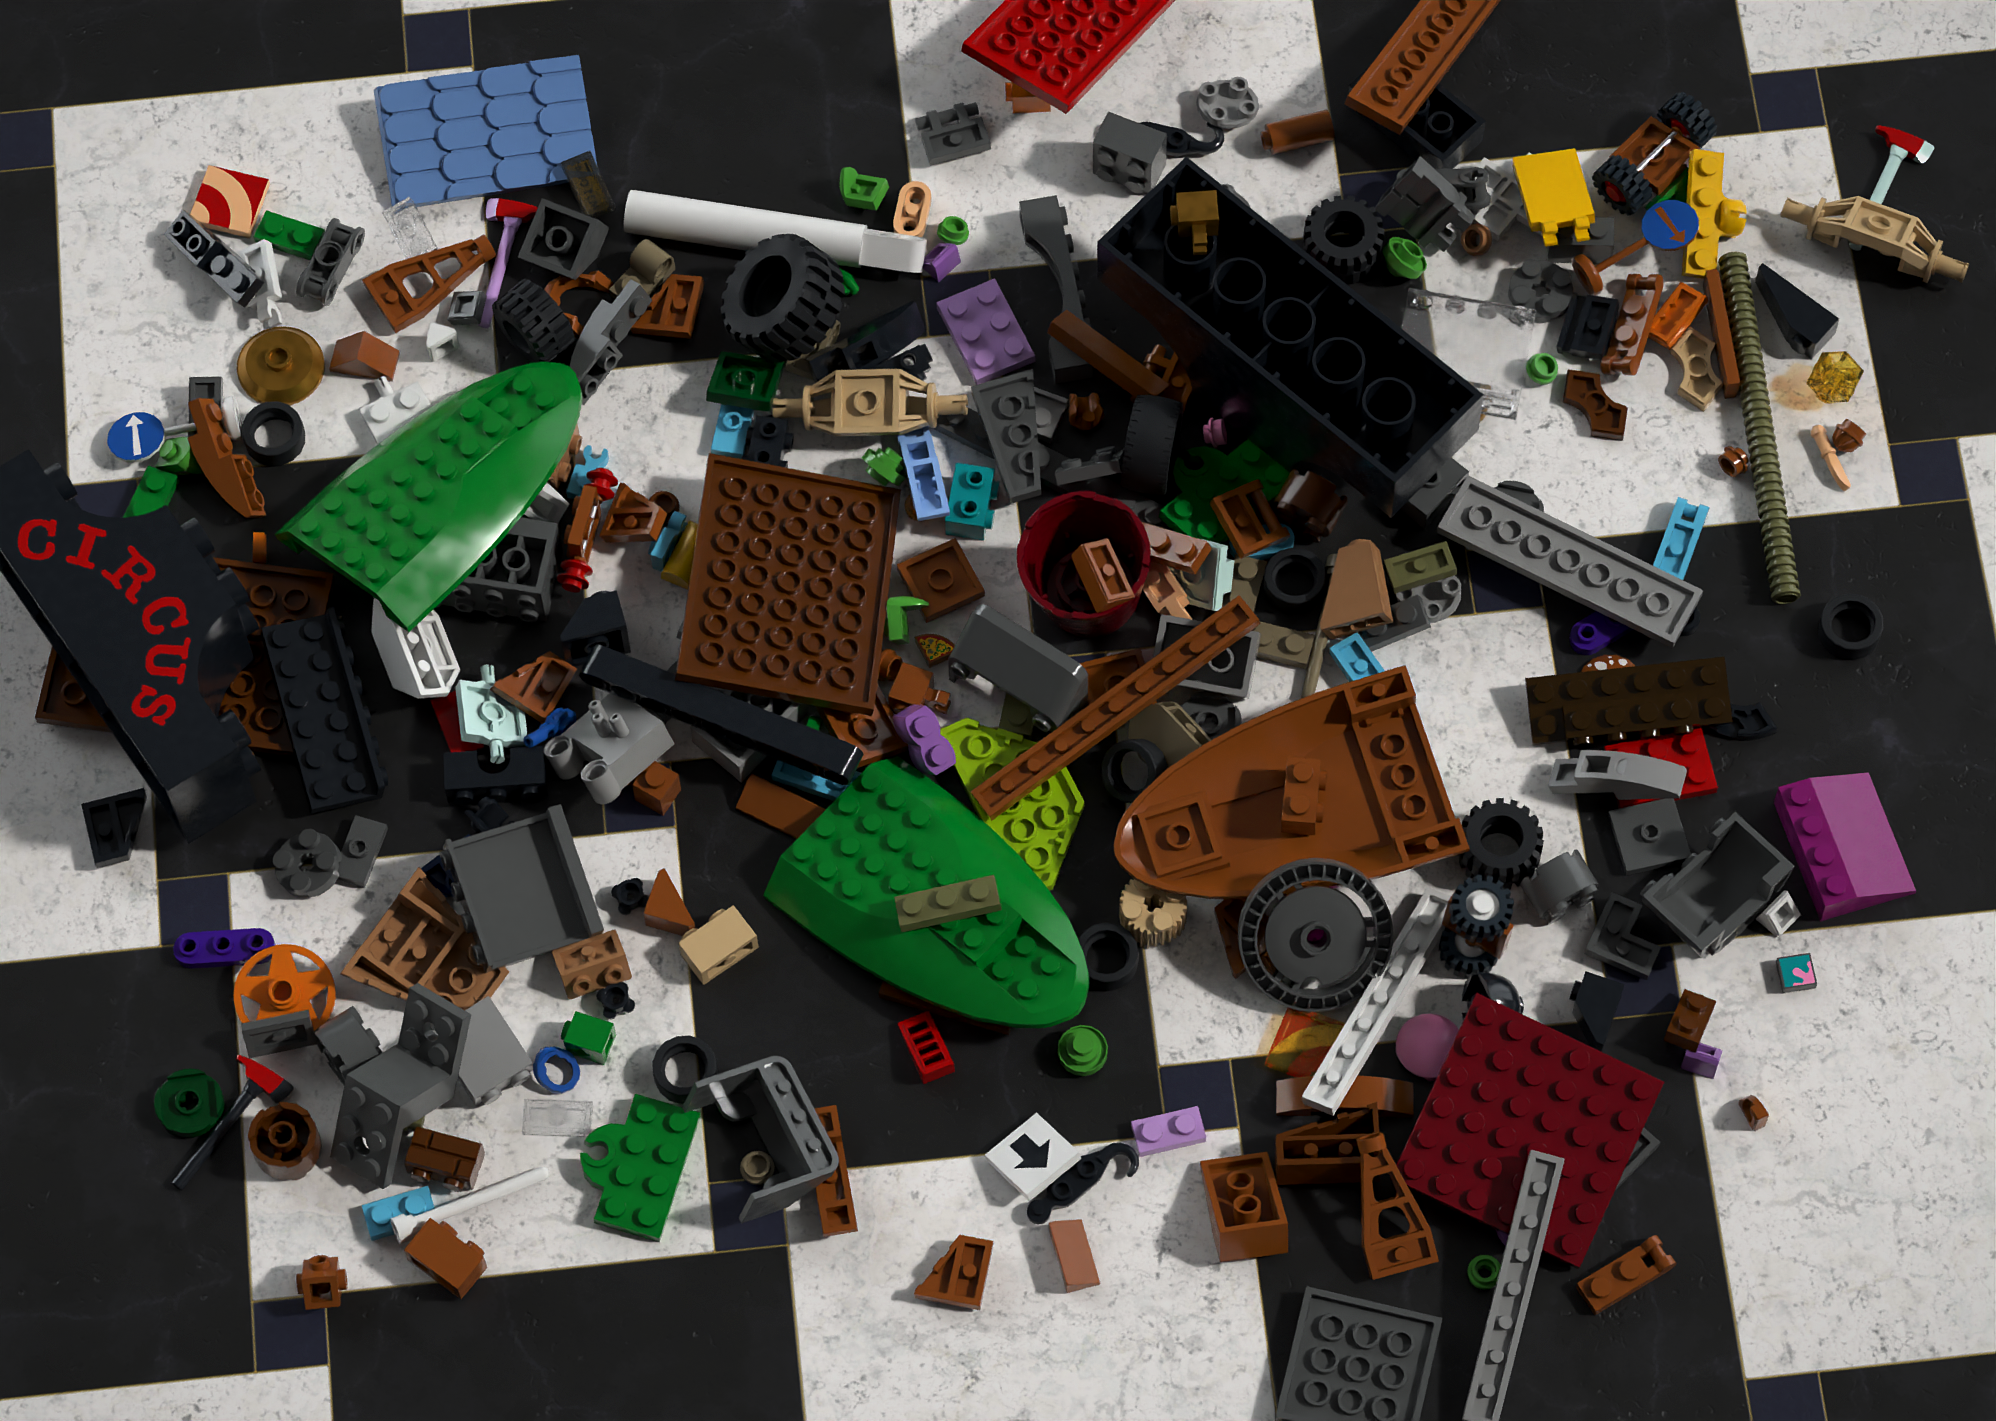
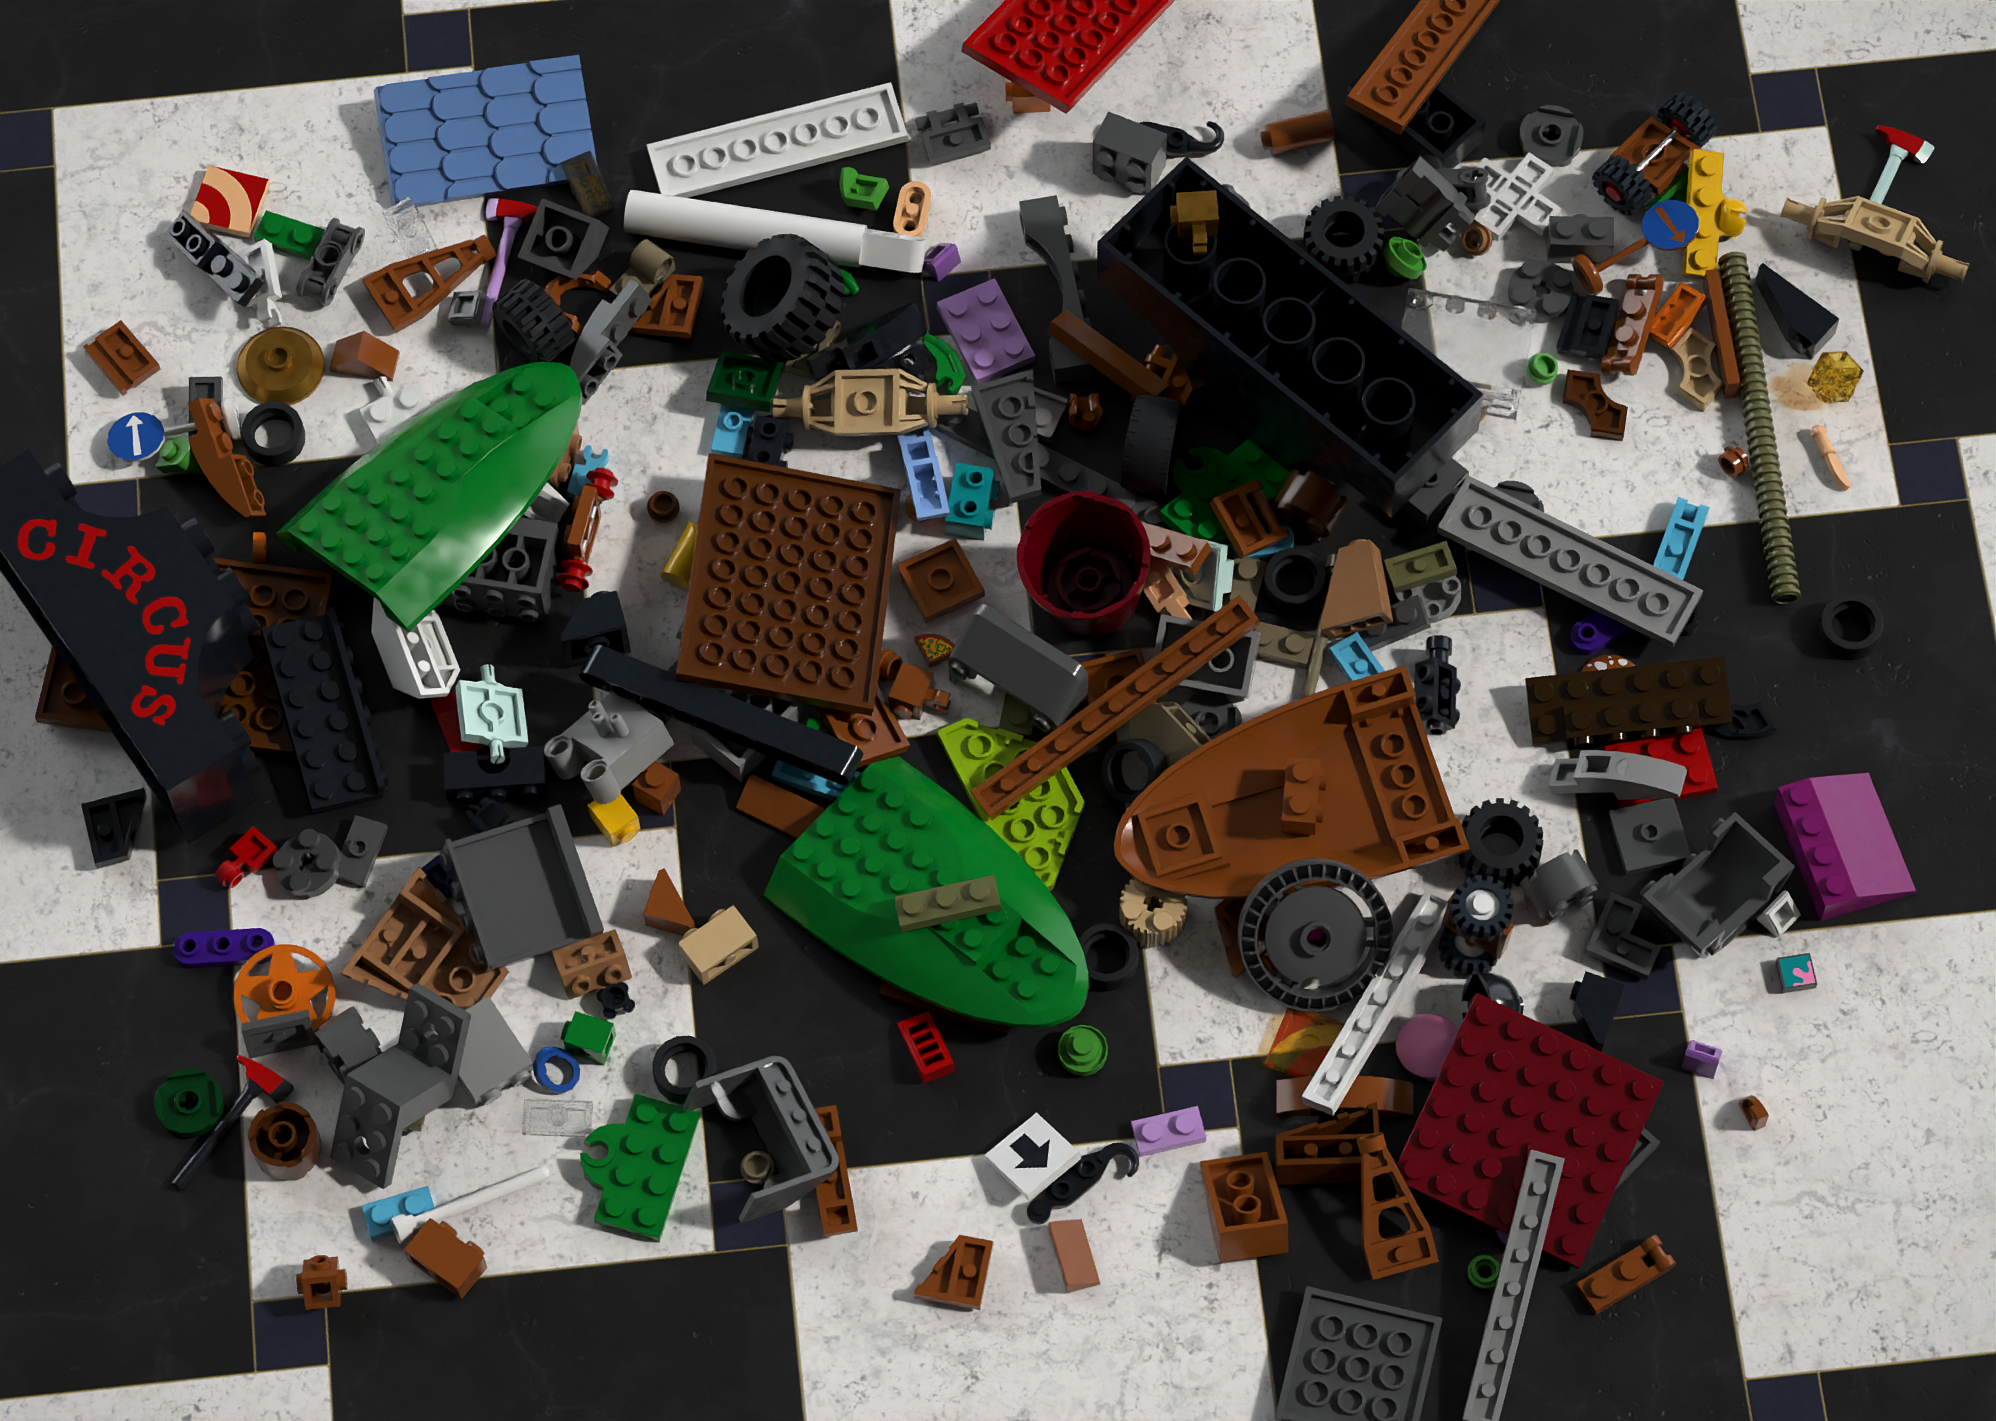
green plate [123,466,179,517] -> none
reddish brown brick [404,1127,485,1192] -> none
white slope [426,322,460,362] -> none
dark orange wing [490,651,577,724] -> none
blue plate [523,707,576,748] -> none
dark orange wing [599,483,667,543] -> none
black plate [611,878,649,915] -> none
medium azure plate [648,511,688,572] -> none
bright green plate [862,447,906,486] -> none
bright green plate [884,596,929,645] -> none
medium lavender brick [893,704,956,775] -> none
bright green plate [937,216,969,245] -> none
dark grey plate [1055,446,1124,485] -> none
dark orange slope [1071,539,1135,613] -> none
light grey dish [1196,77,1259,129] -> none
bright pink plate [1203,417,1227,449] -> none
yellow tile [1512,148,1595,247] -> none
reddish brown plate [1663,989,1716,1053] -> none
dark orange plate [1832,419,1866,452] -> none
none -> dark orange plate [83,320,161,396]
none -> red plate [216,826,277,888]
none -> yellow brick [588,793,640,847]
none -> white plate [647,82,908,198]
none -> green piece [922,334,966,395]
none -> black brick [1414,635,1461,736]
none -> dark grey plate [1519,105,1583,167]

